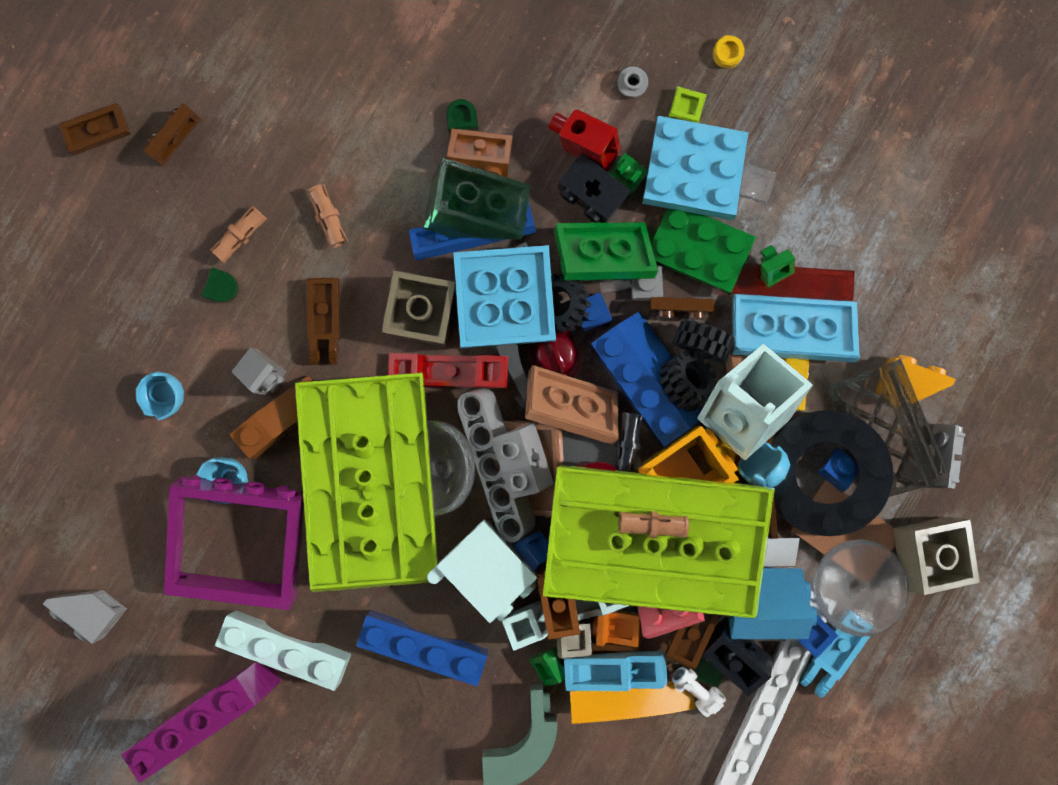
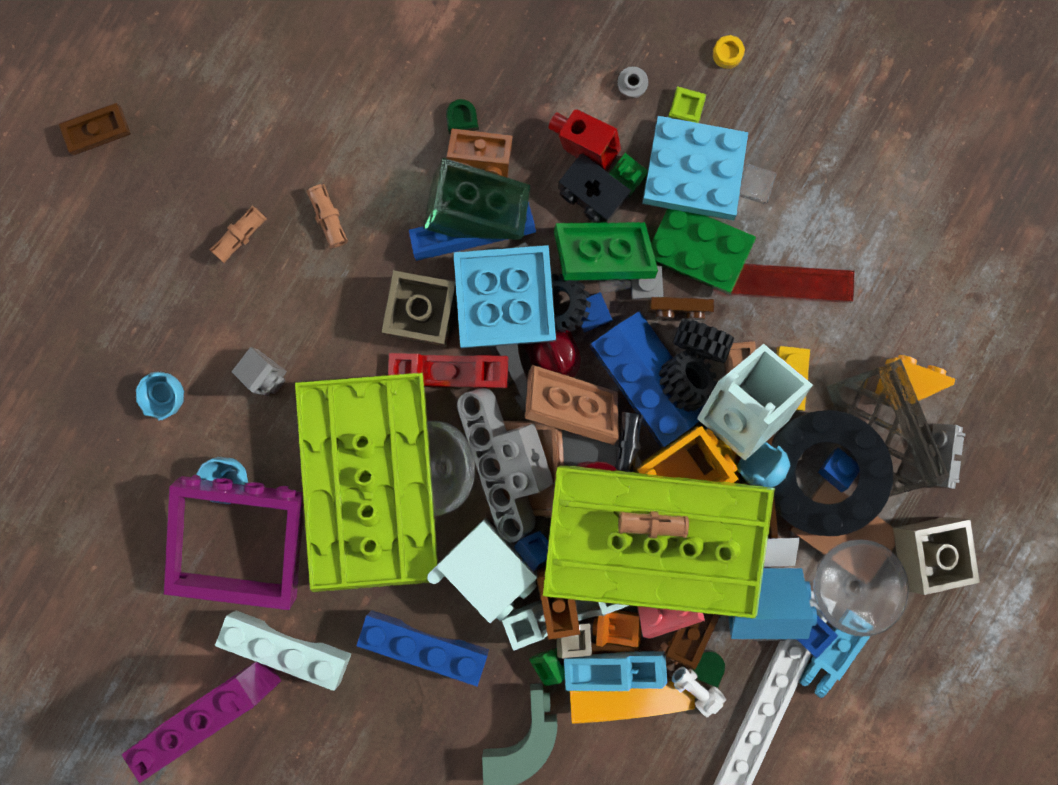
light grey slope [43,590,127,643] -> none
reddish brown plate [143,103,201,166] -> none
dark green tile [201,267,239,303] -> none
dark orange slope [229,375,313,459] -> none
reddish brown hinge [307,278,340,365] -> none
black brick [702,617,772,696] -> none
medium azure tile [732,294,860,363] -> none
green tile [760,245,795,288] -> none

